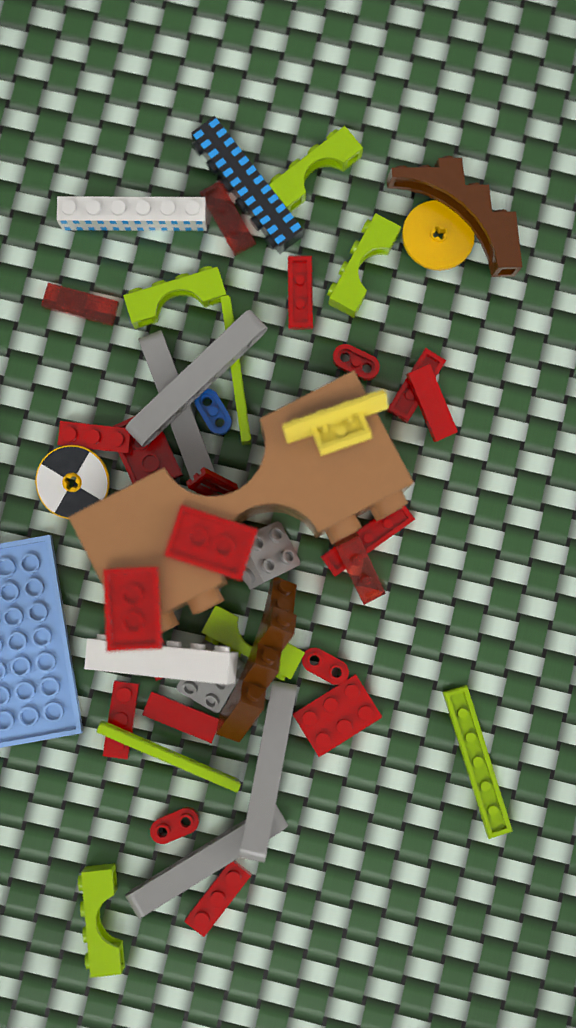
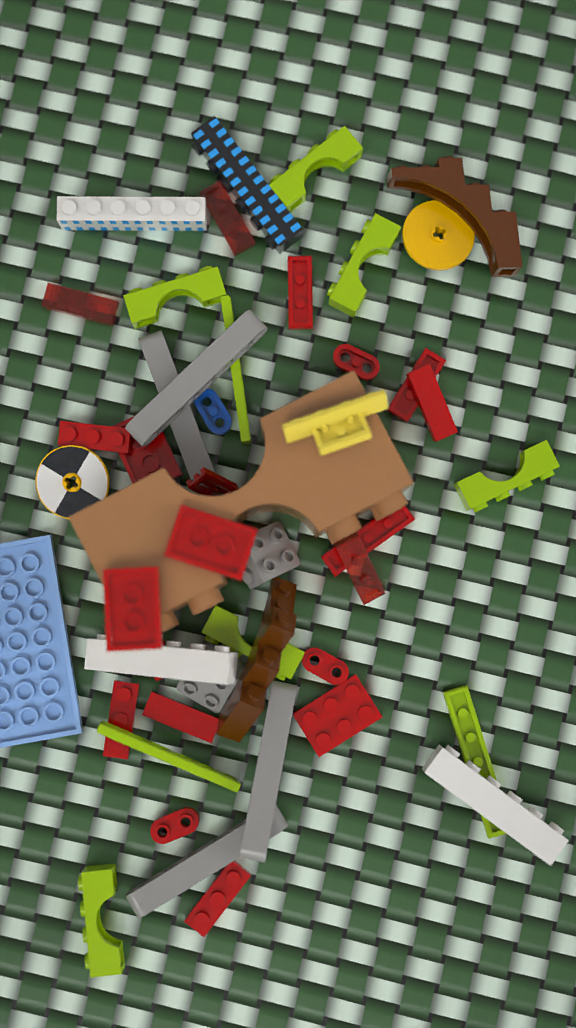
none -> white brick [422,745,569,866]
none -> lime arch [454,440,560,512]

